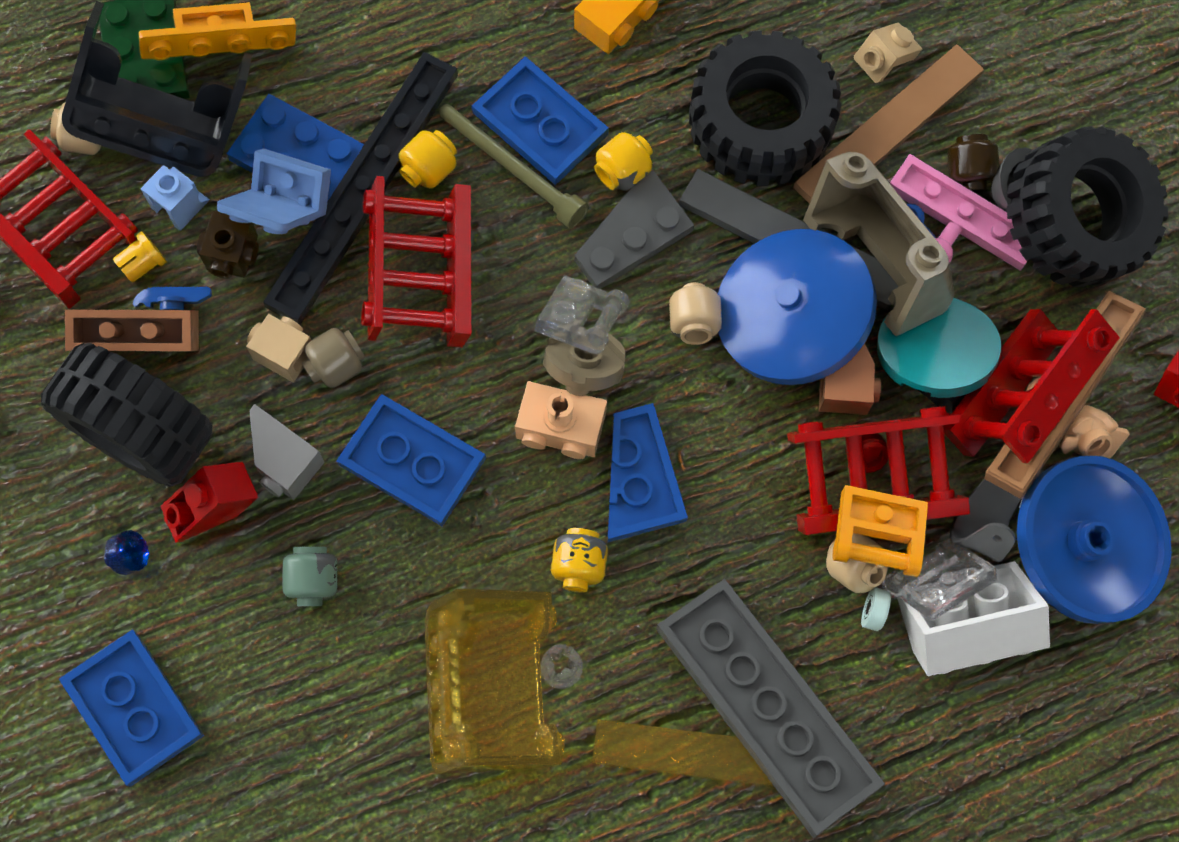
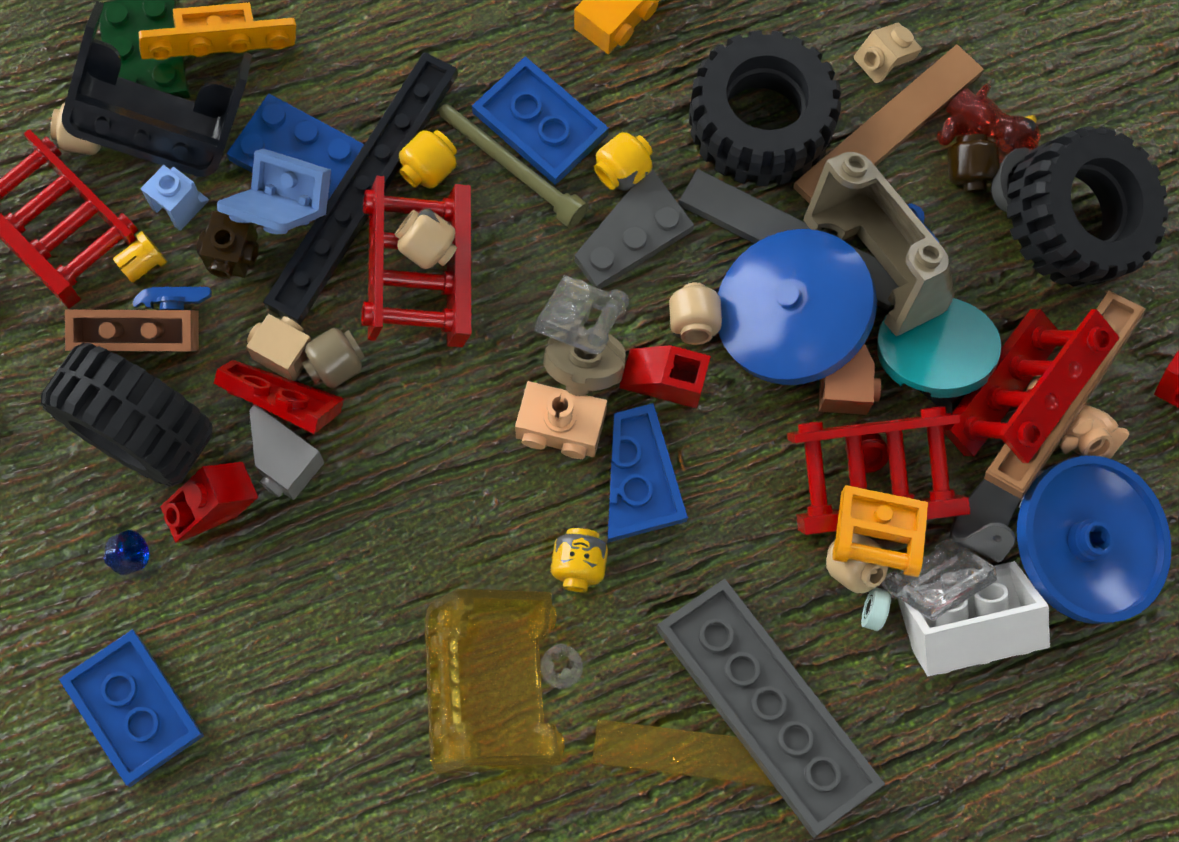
sand green head [282,547,337,606] -> none
blue plate [336,394,486,527] -> none
bright pink plate [890,154,1028,271] -> none
none -> red wing [213,359,345,434]
none -> tan head [395,209,457,269]
none -> red slope [619,345,711,409]
none -> clear red animal [936,83,1041,154]

